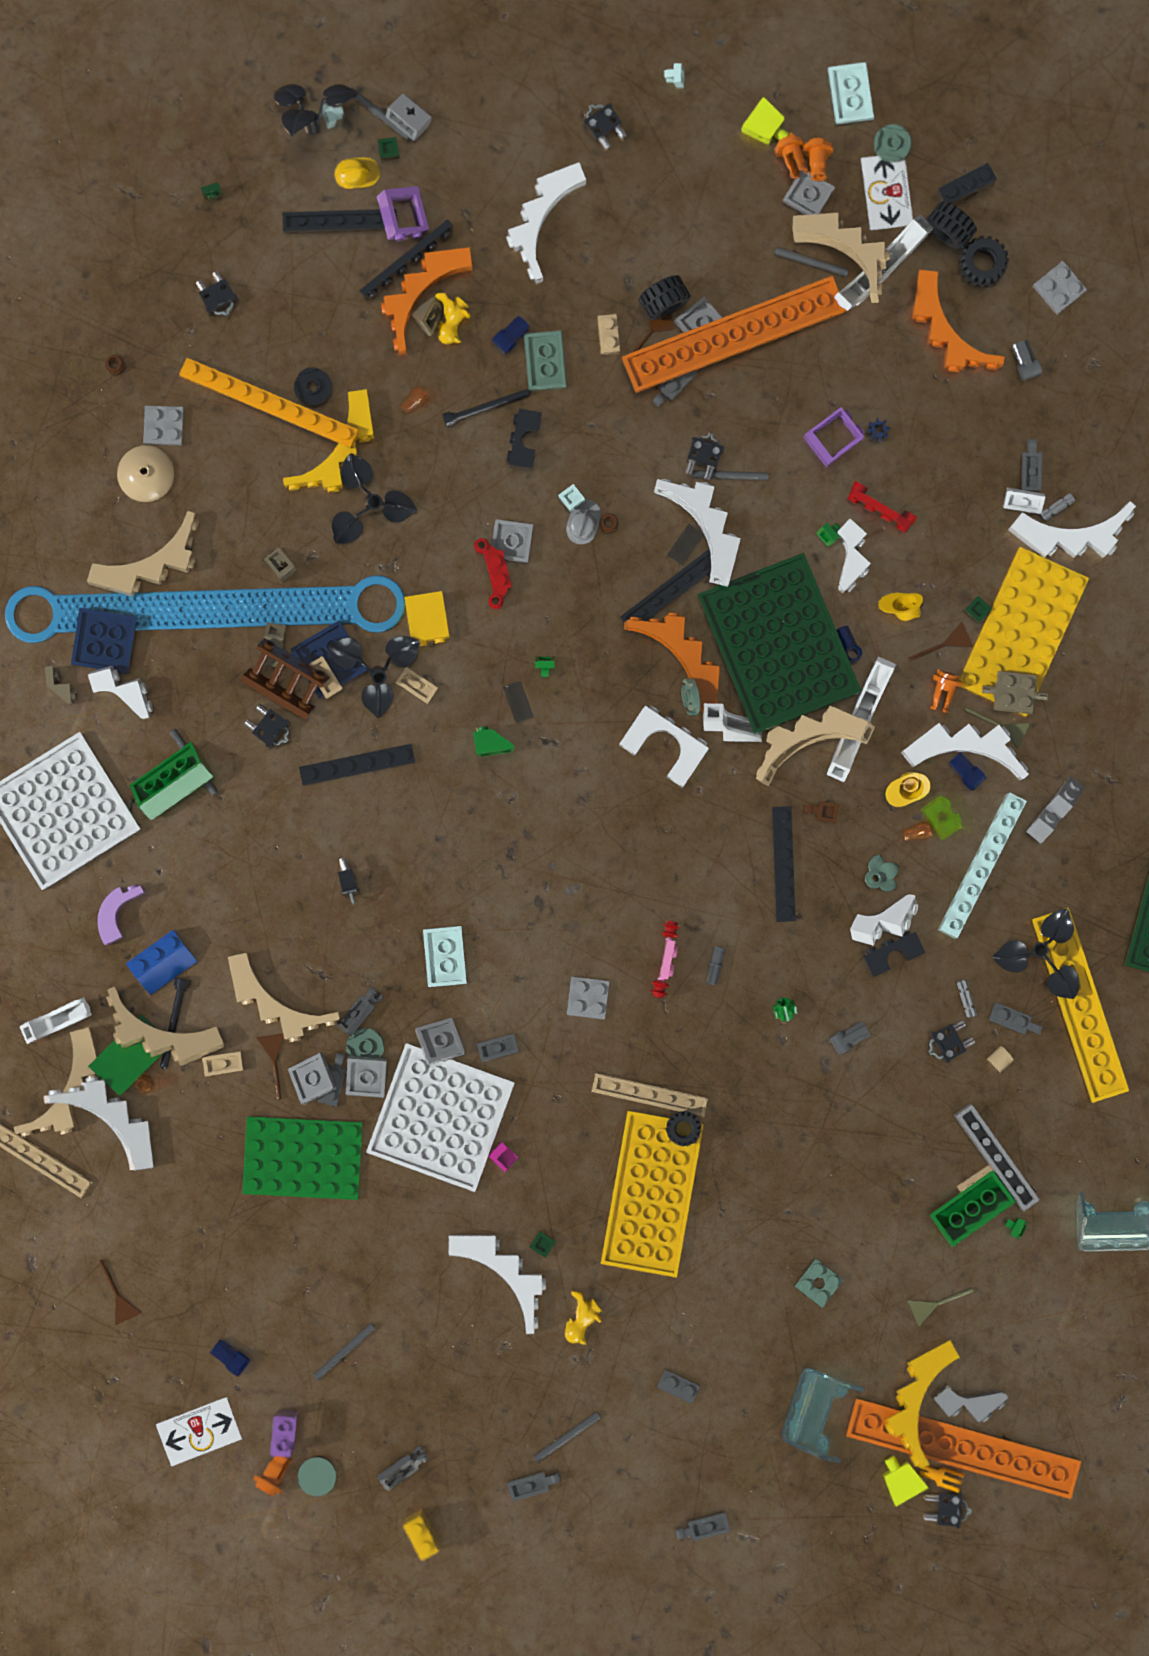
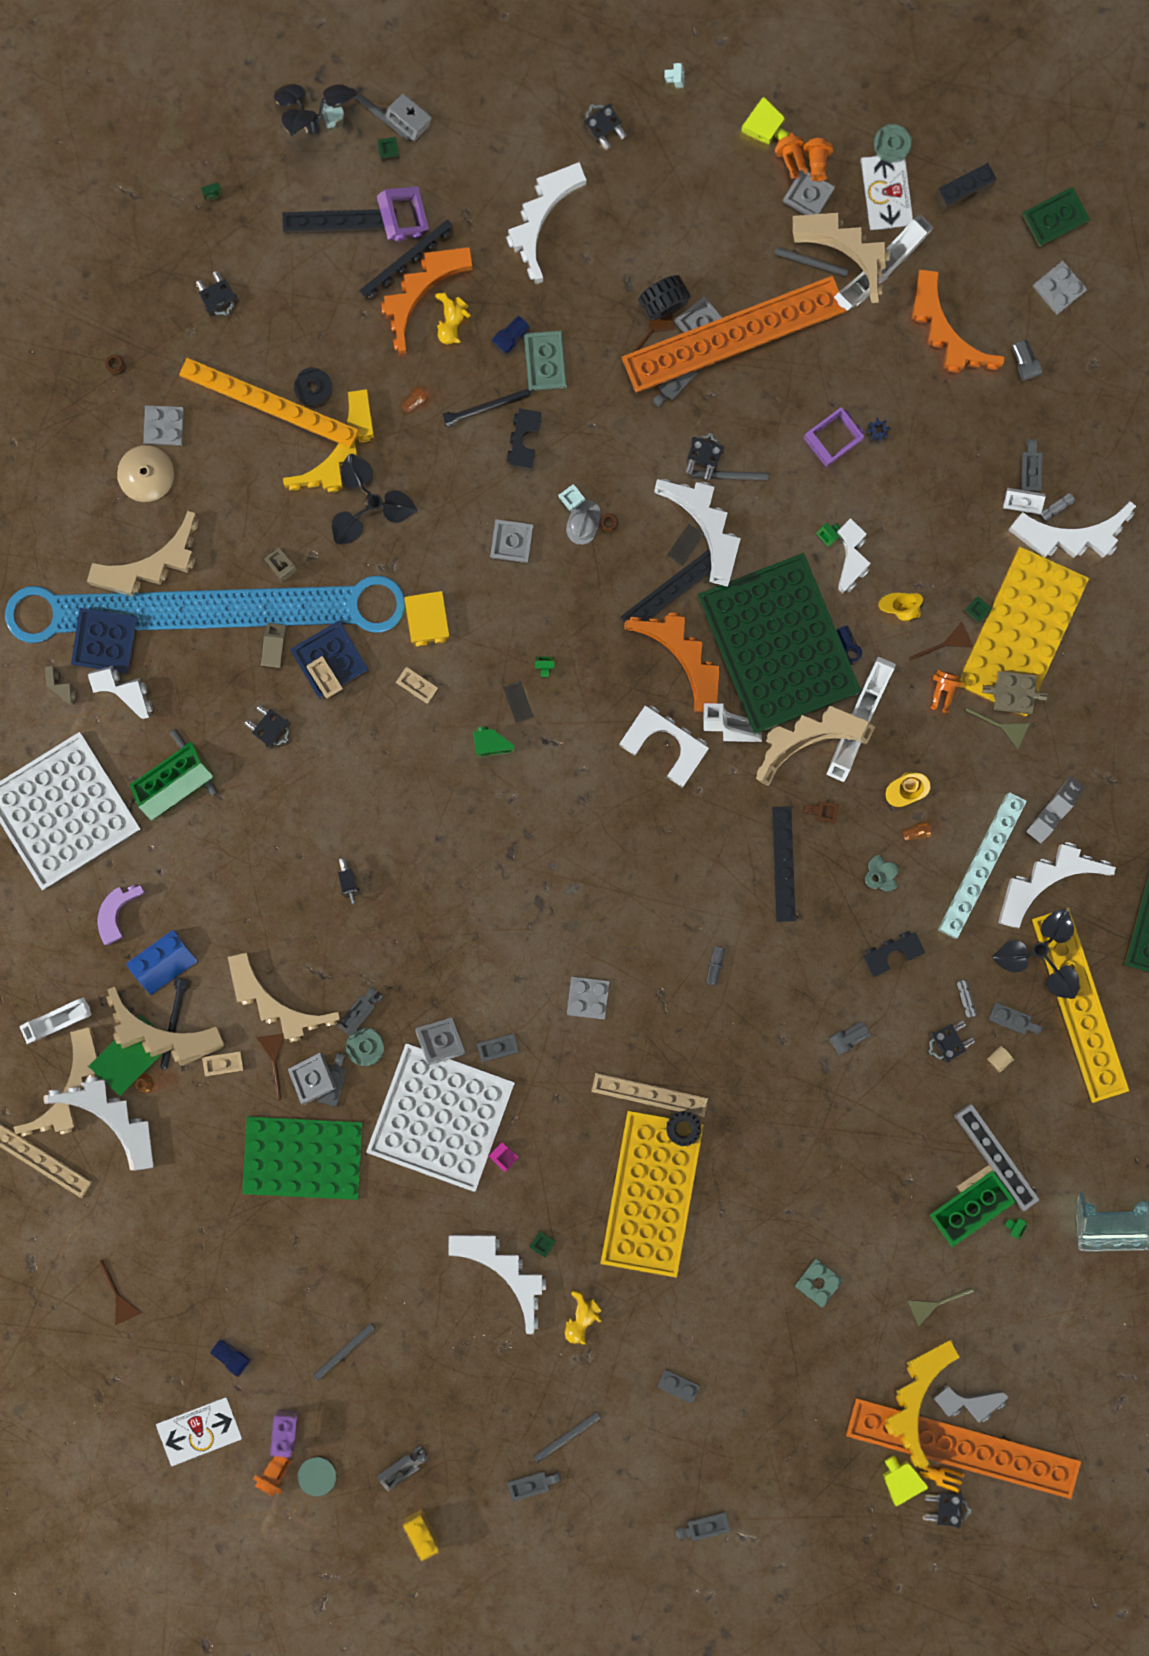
reddish brown fence [240,638,330,720] -> none
black plate [299,744,416,786] -> none
black plant [328,636,420,718] -> none
yellow piece [335,157,380,189] -> none
light grey plate [346,1056,387,1098] -> none
dark tan slope [411,297,444,336] -> none
light aqua plate [423,926,467,987] -> none
red plate [474,538,512,609] -> none
tan plate [597,314,620,355] -> none
plate [649,920,681,998] -> none
sand green tile [681,677,700,716] -> none
green gear [773,997,798,1021] -> none
clear light blue windscreen [782,1368,864,1463] -> none
light aqua plate [828,62,874,125] -> none
red plate [847,481,917,533] -> none
white arch [850,894,918,946] -> none
white arch [901,723,1029,780] -> none
clear neon green brick [920,795,962,841] -> none
black tyre [926,201,977,250] -> none
clear blue piece [949,752,987,791] -> none
black tyre [958,236,1009,288] -> none
none -> white arch [998,842,1116,928]
none -> dark green plate [1022,186,1091,247]

